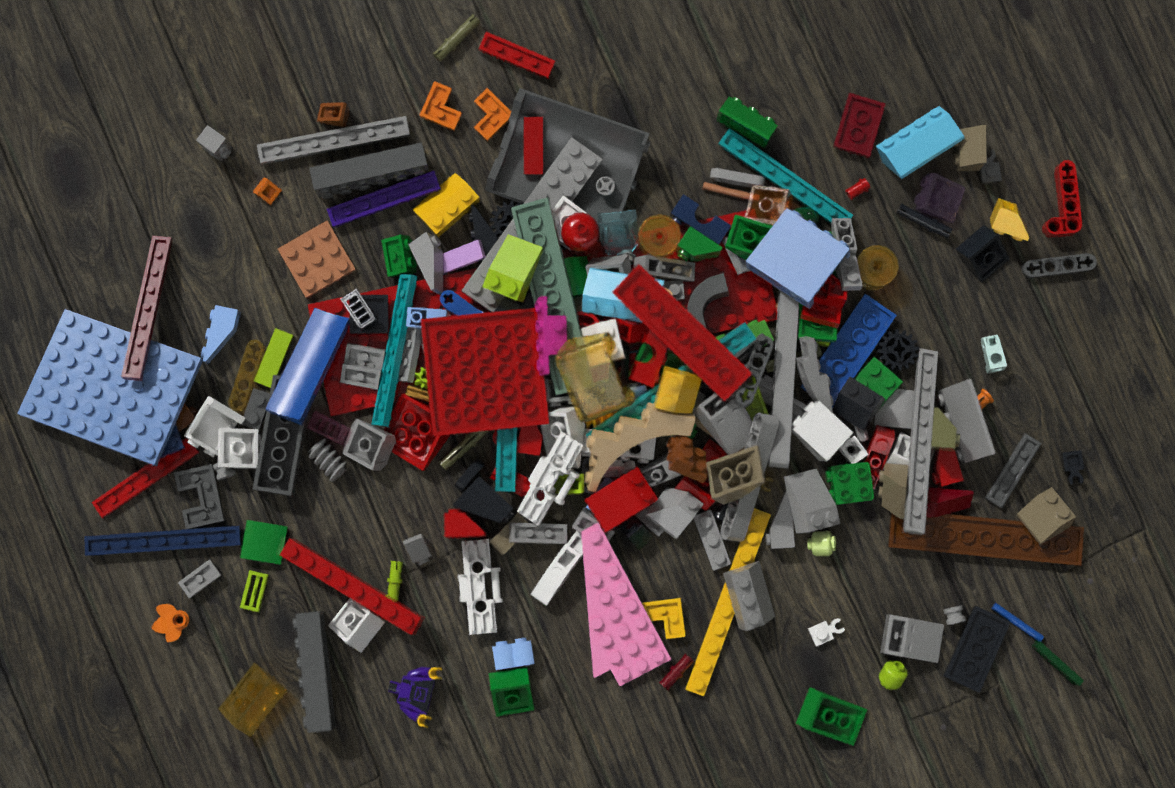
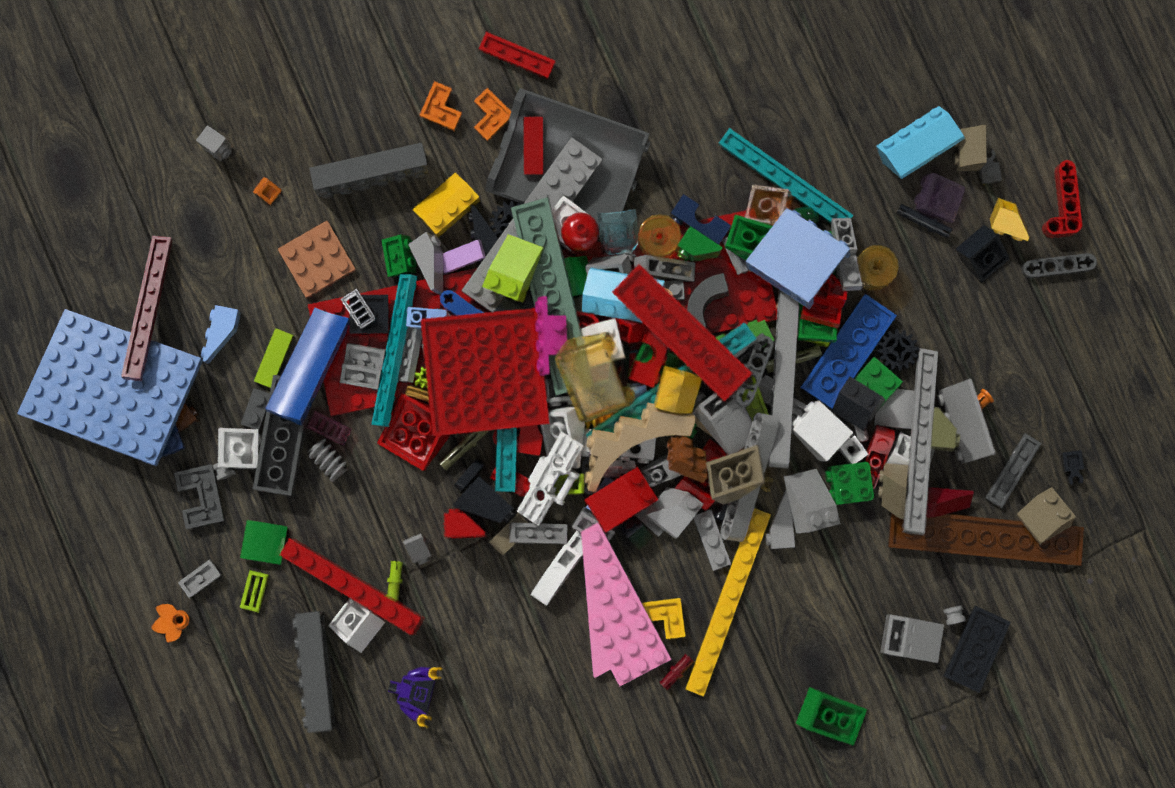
dark blue plate [84,526,242,556] -> none
red tile [91,437,200,519] -> none
white panel [184,396,245,457] -> none
clear yellow slope [218,662,287,737] -> none
clear yellow beam [228,340,265,412] -> none
light grey plate [257,116,410,165] -> none
dark orange slope [317,102,350,128] -> none
dark purple plate [327,171,441,228] -> none
light grey slope [342,418,396,471] -> none
olive pin [432,14,481,62] -> none
white piece [457,539,503,635] -> none
green slope [489,667,534,717] -> none
light blue brick [492,637,534,670] -> none
light grey wheel [596,176,615,196] -> none
nougat bar [703,182,759,202] -> none
light grey beam [710,168,765,189] -> none
green slope [716,97,778,149] -> none
light grey slope [723,561,775,631] -> none
light grey slope [796,336,833,412] -> none
yellowish green head [807,531,836,556] -> none
white plate [807,618,845,646] -> none
dark red plate [833,93,886,158] -> none
red pin [845,178,871,200] -> none
lime head [879,661,908,690] -> none
red slope [932,450,964,488] -> none
light aqua leg [981,335,1007,374] -> none
blue bar [991,603,1044,641] -> none
dark green tile [1032,641,1084,686] -> none

